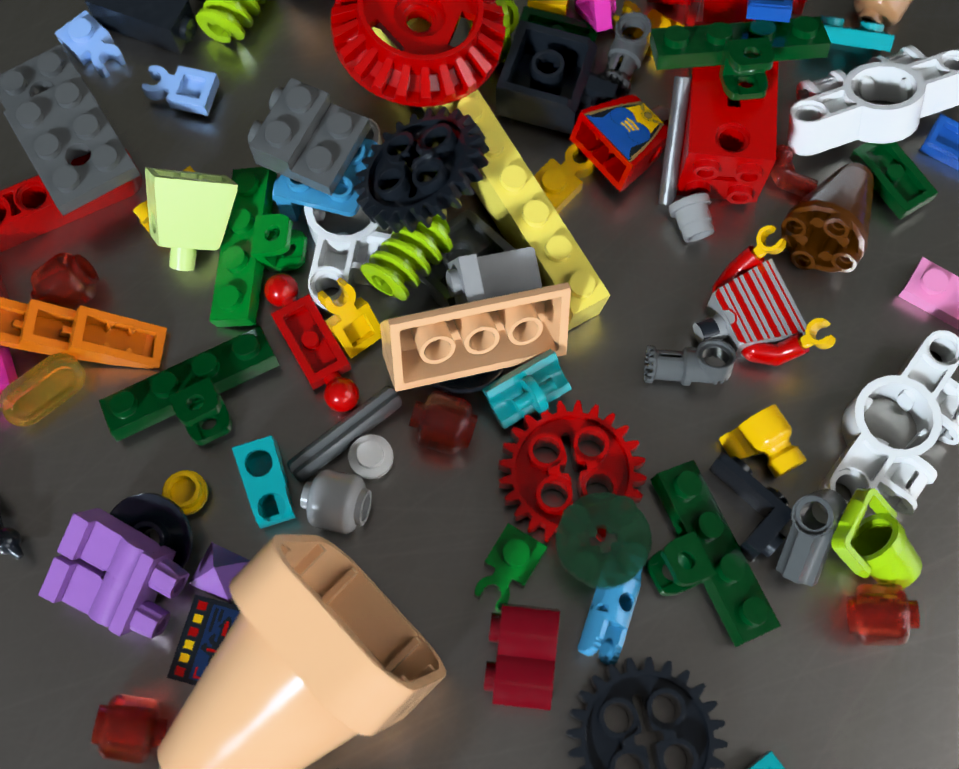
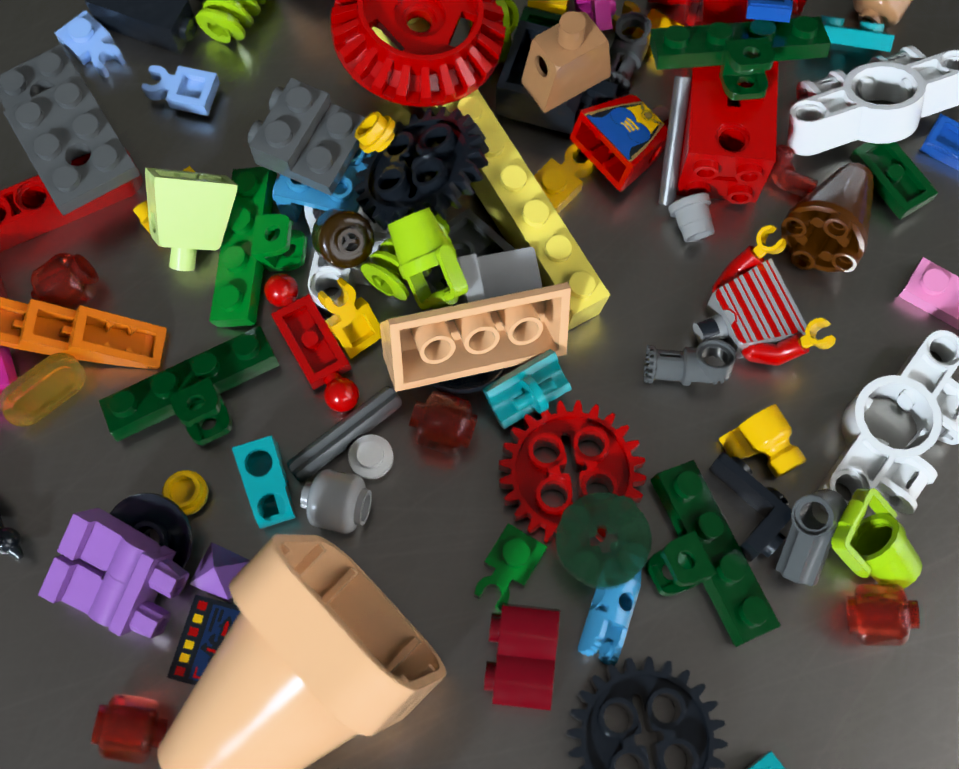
none -> dark brown head [311,207,375,269]
none -> yellow plate [355,111,395,153]
none -> lime piece [387,207,468,310]
none -> medium nougat torso [522,11,611,113]

